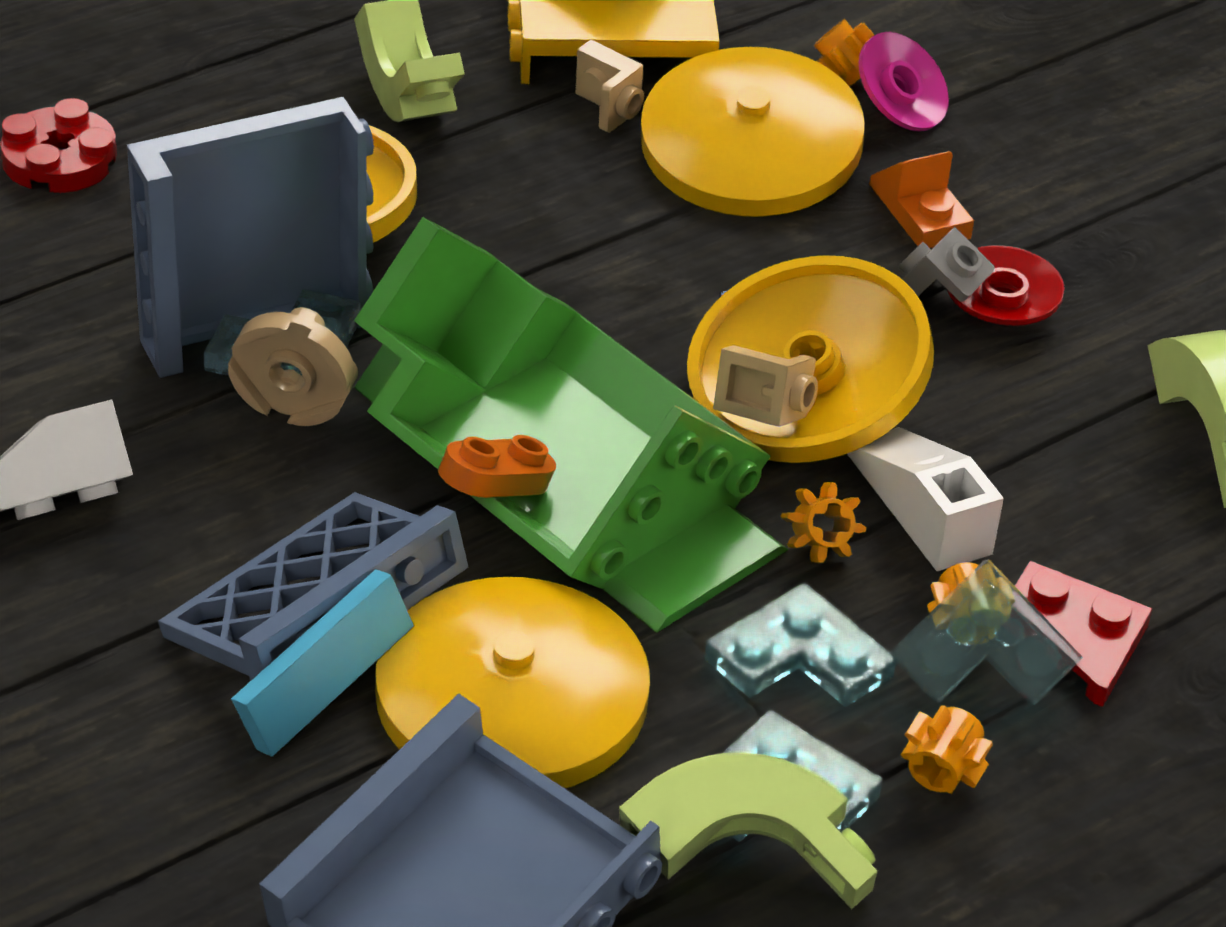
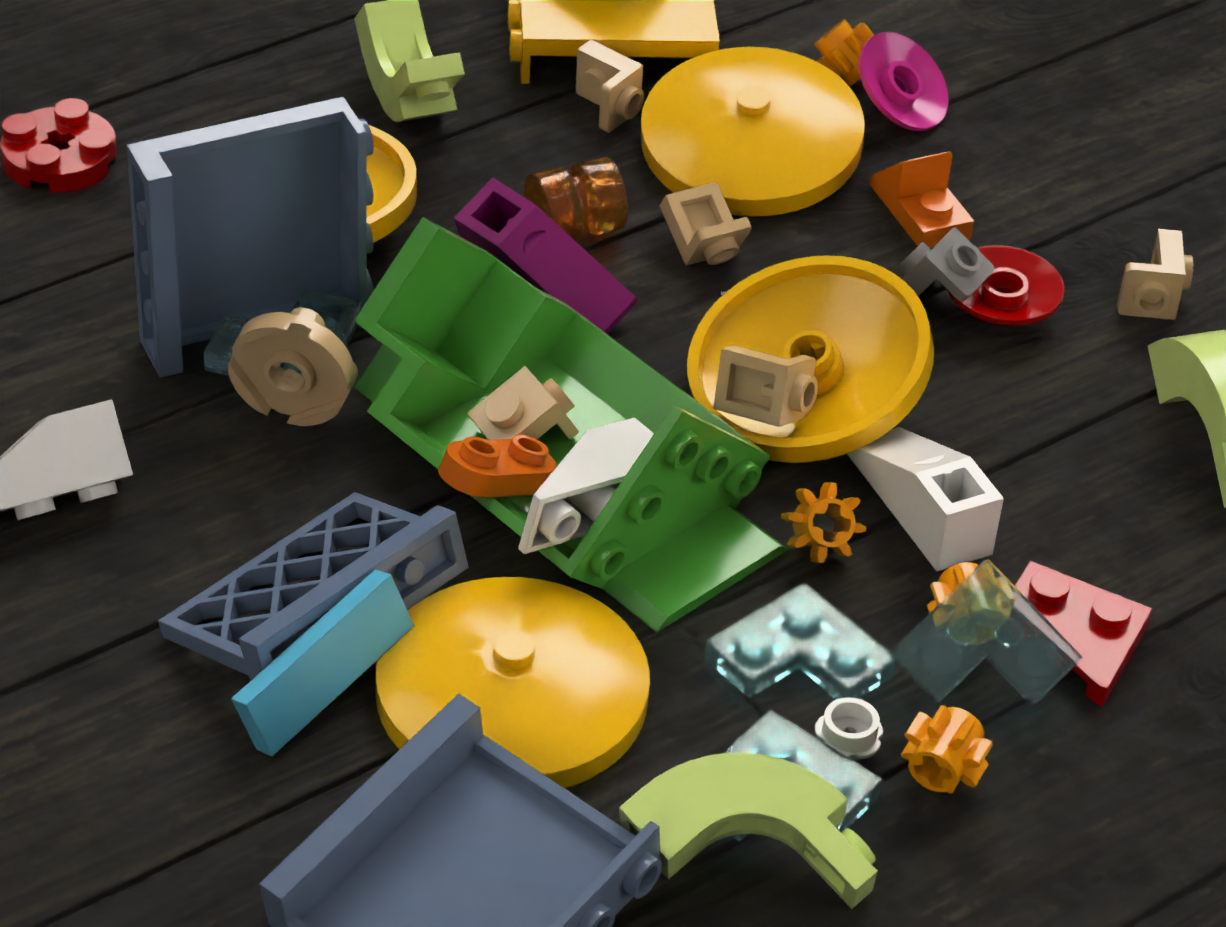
none -> magenta slope [454,178,637,334]
none -> tan bracket [467,366,579,440]
none -> white slope [518,417,654,554]
none -> clear orange wheel [524,157,628,240]
none -> tan bracket [659,182,752,266]
none -> white plate [815,697,883,761]
none -> tan bracket [1117,229,1193,320]

